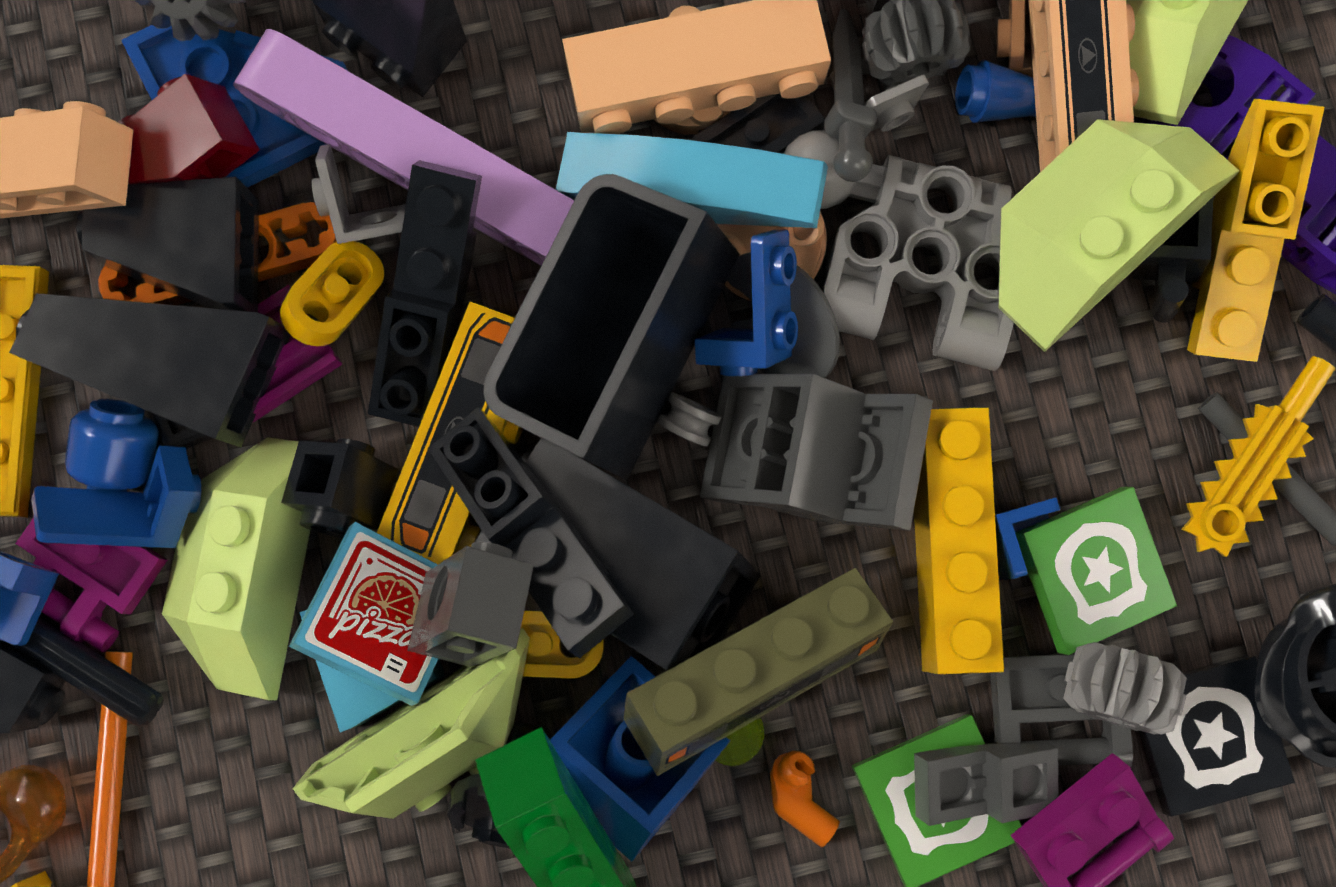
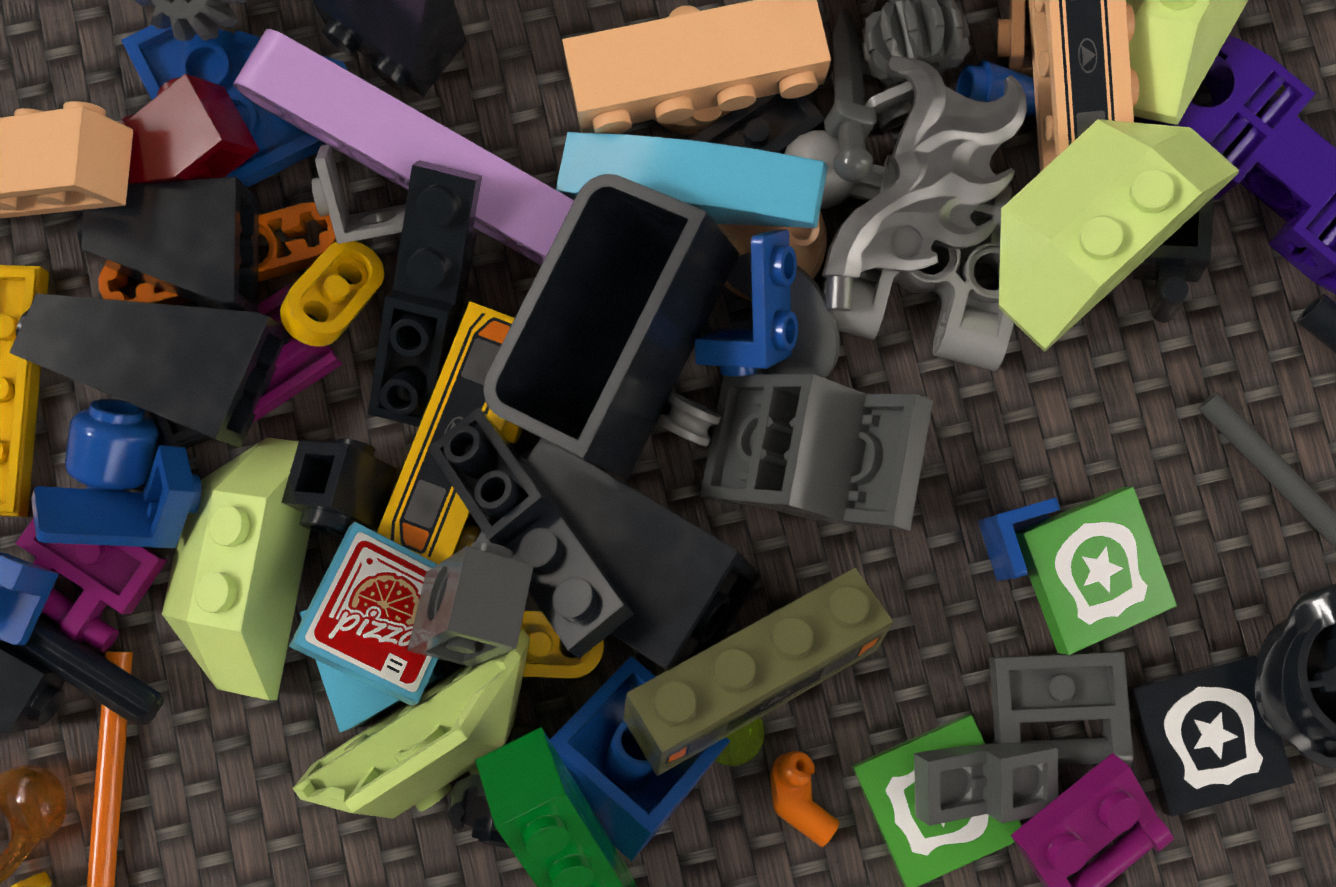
yellow brick [914,408,1004,674] -> none
light grey gear [1063,642,1187,735] -> none
yellow piece [1181,356,1335,557] -> none
yellow slope [1187,99,1325,362] -> none
none -> flat silver piece [822,56,1027,311]

